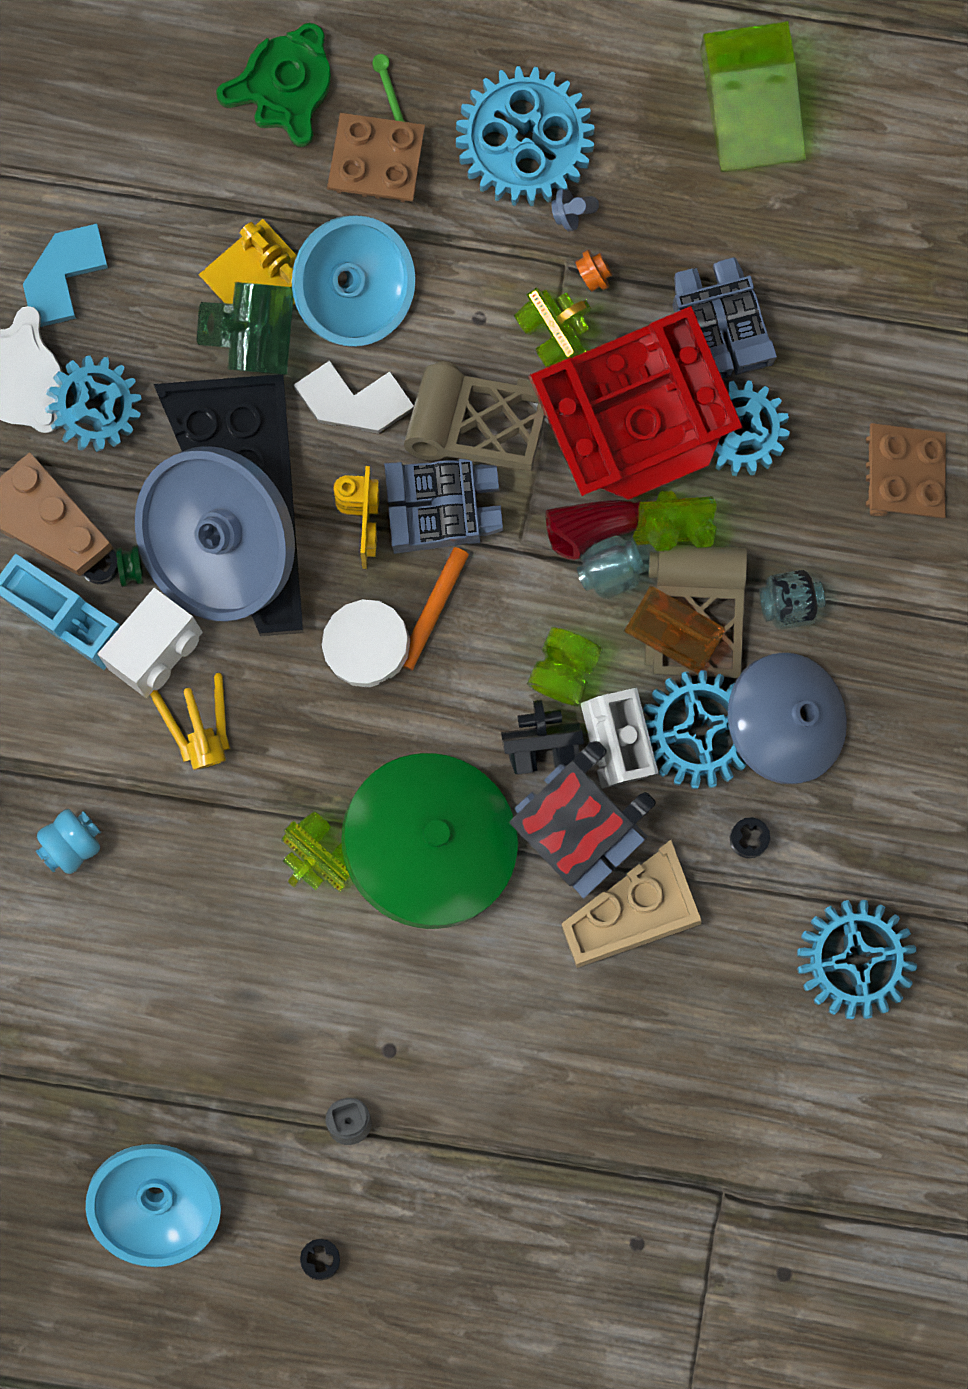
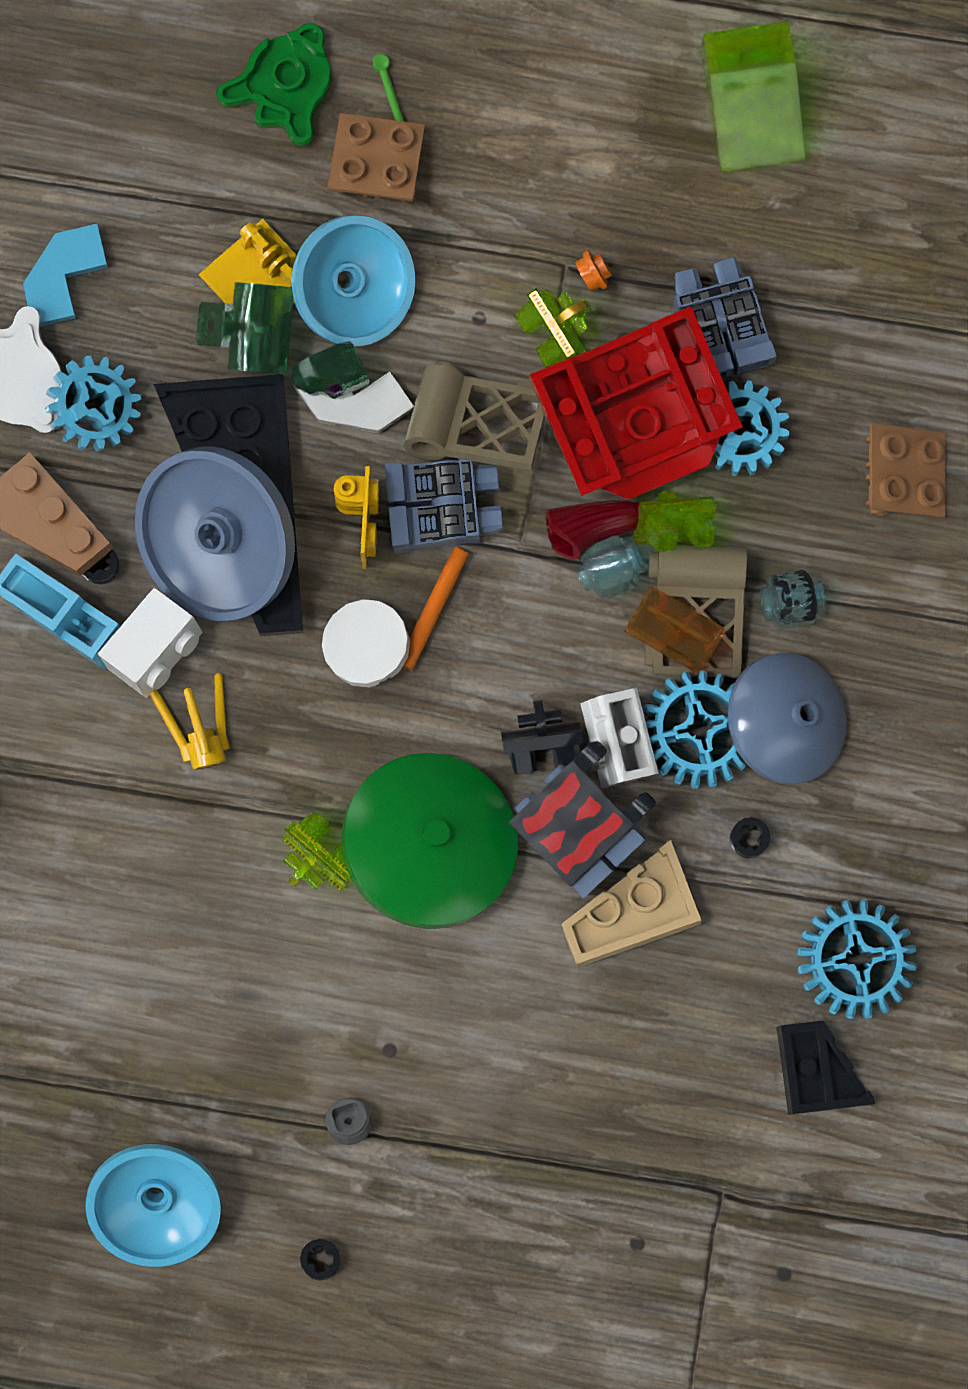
medium azure piece [36,809,101,874] -> none
dark green bush [116,545,144,587] -> none
medium azure gear [456,66,595,206] -> none
clear neon green wheel [527,627,602,706] -> none
sand blue plate [551,189,599,231] -> none
none -> clear green rock [291,341,369,399]
none -> black wing [776,1021,875,1115]

